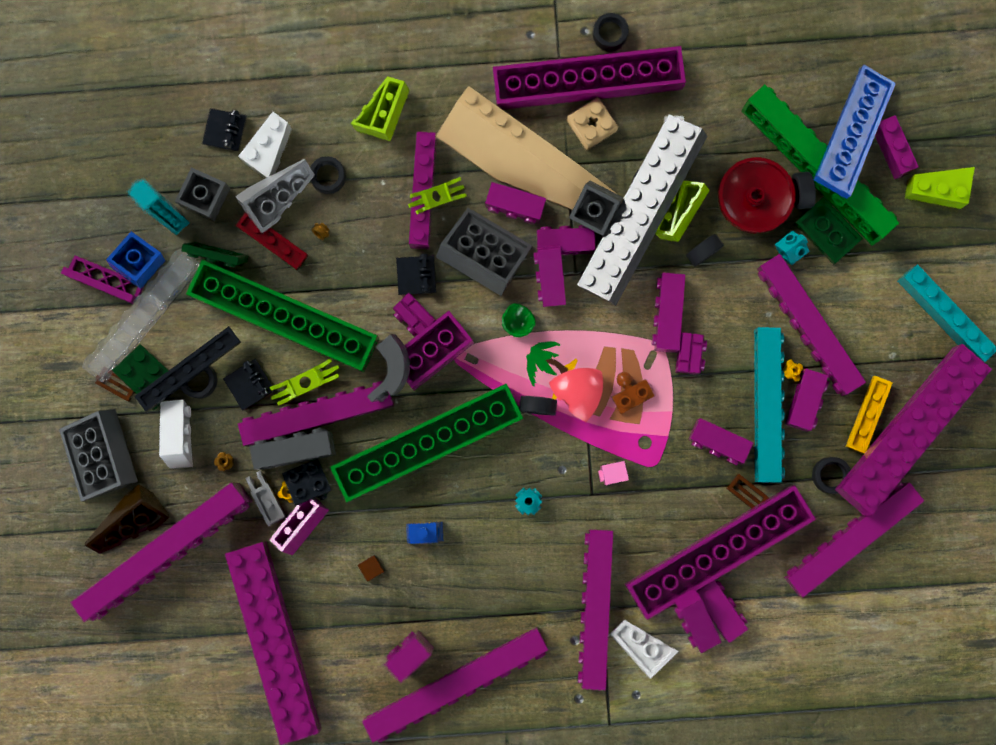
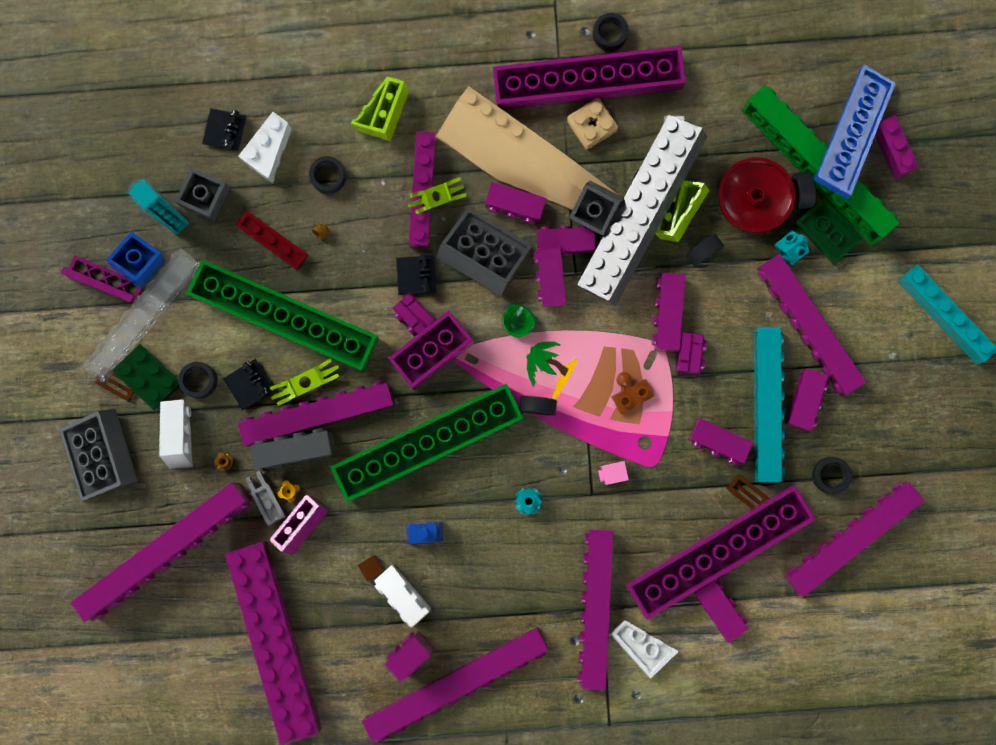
dark brown wedge [85,484,170,554] -> none
black plate [134,326,241,412] -> none
dark green plate [181,242,249,267] -> none
light grey wedge [235,159,314,233] -> none
black hinge [282,458,332,506] -> none
dark grey arch [367,334,410,402] -> none
coral brick [549,368,603,422] -> none
magenta brick [674,589,722,653] -> none
yellow plate [783,360,803,382] -> none
magenta brick [835,344,992,516] -> none
yellow plate [845,375,893,454] -> none
lime wedge [905,167,975,209] -> none
none -> white wedge [374,564,431,628]

